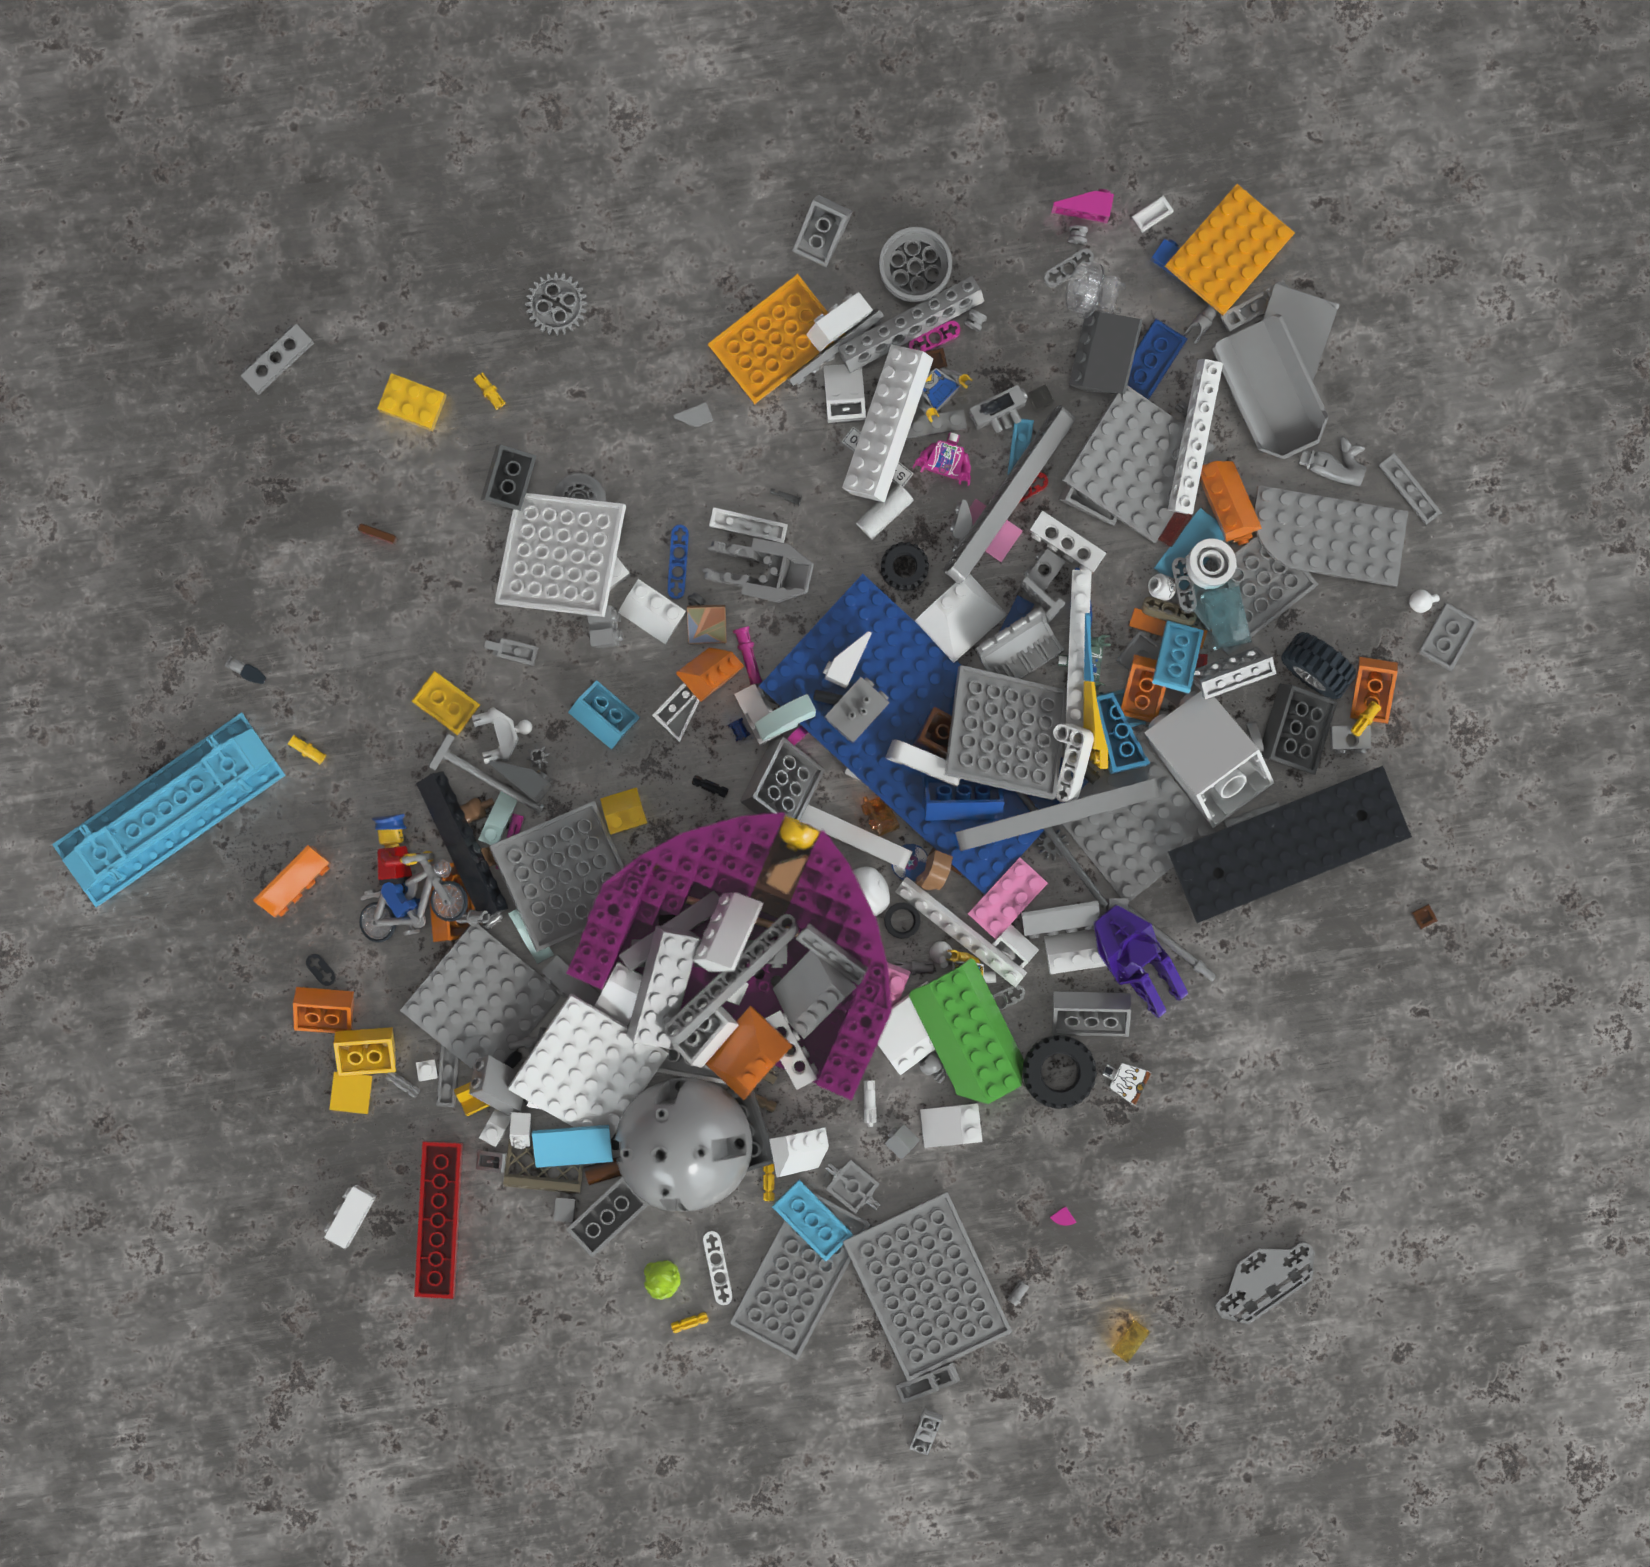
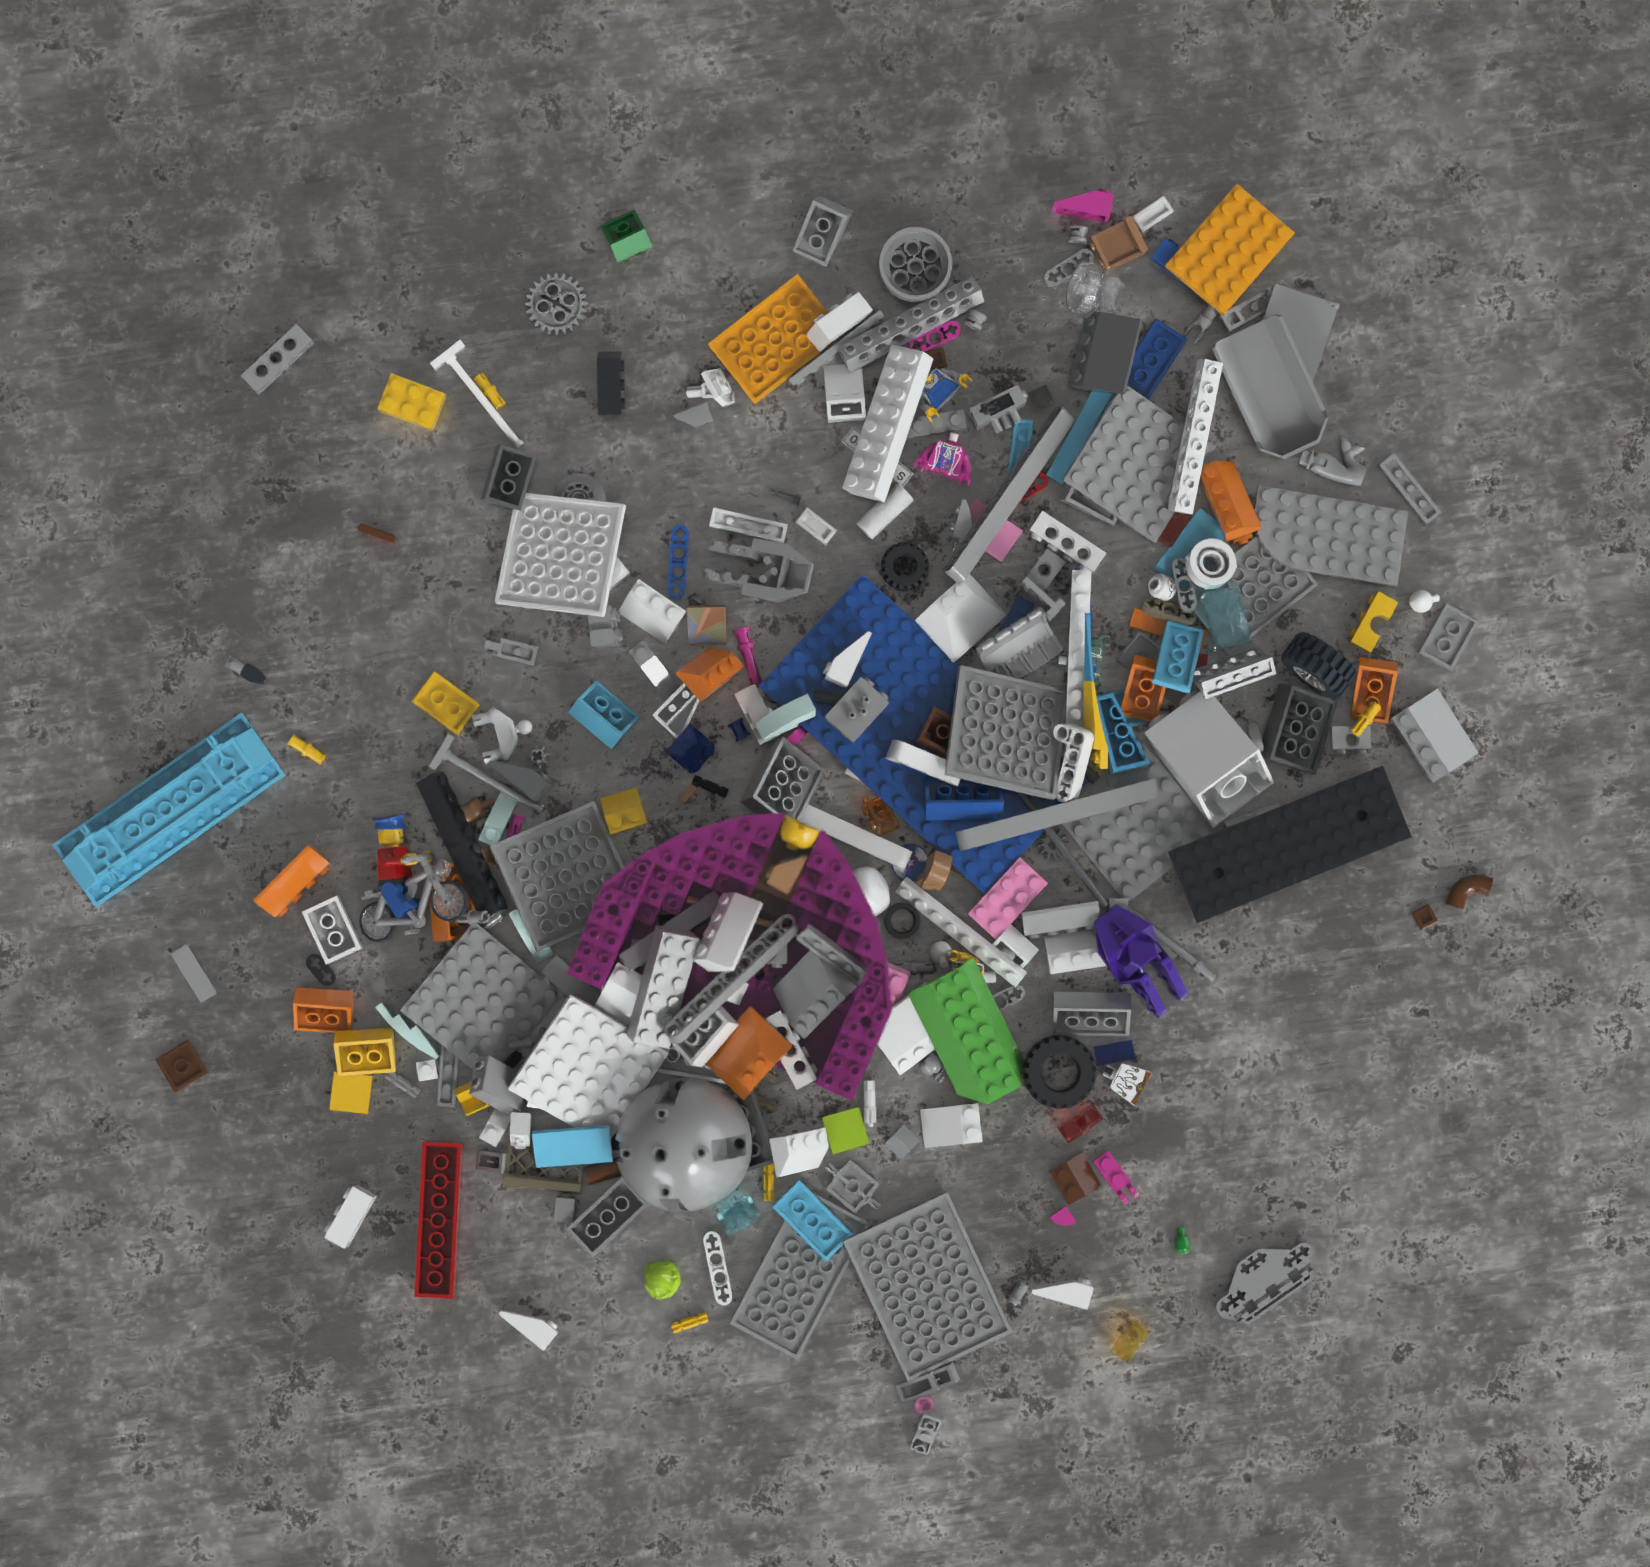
none -> reddish brown tile [155,1040,209,1092]
none -> light grey tile [170,944,218,1003]
none -> white brick [302,896,363,964]
none -> light aqua slope [375,1003,440,1059]
none -> white tile [430,340,524,449]
none -> white slope [499,1310,559,1351]
none -> black wedge [597,351,625,415]
none -> green slope [600,209,652,262]
none -> light grey slope [628,640,679,699]
none -> clear blue slope [665,723,715,773]
none -> medium nougat plate [679,785,697,804]
none -> white piece [686,368,735,406]
none -> clear light blue slope [717,1194,762,1237]
none -> white tile [795,507,837,546]
none -> lime tile [822,1106,870,1154]
none -> bright pink tile [914,1395,934,1414]
none -> white slope [1030,1277,1094,1310]
none -> medium azure tile [1046,392,1112,485]
none -> reddish brown slope [1049,1152,1101,1205]
none -> clear red slope [1057,1103,1103,1143]
none -> medium nougat panel [1088,216,1148,272]
none -> dark pink hinge [1093,1150,1138,1205]
none -> clear blue tile [1094,1040,1135,1066]
none -> green cylinder [1174,1227,1190,1255]
none -> yellow arch [1348,591,1399,654]
none -> light grey slope [1389,689,1478,784]
none -> reddish brown cylinder [1445,874,1493,910]

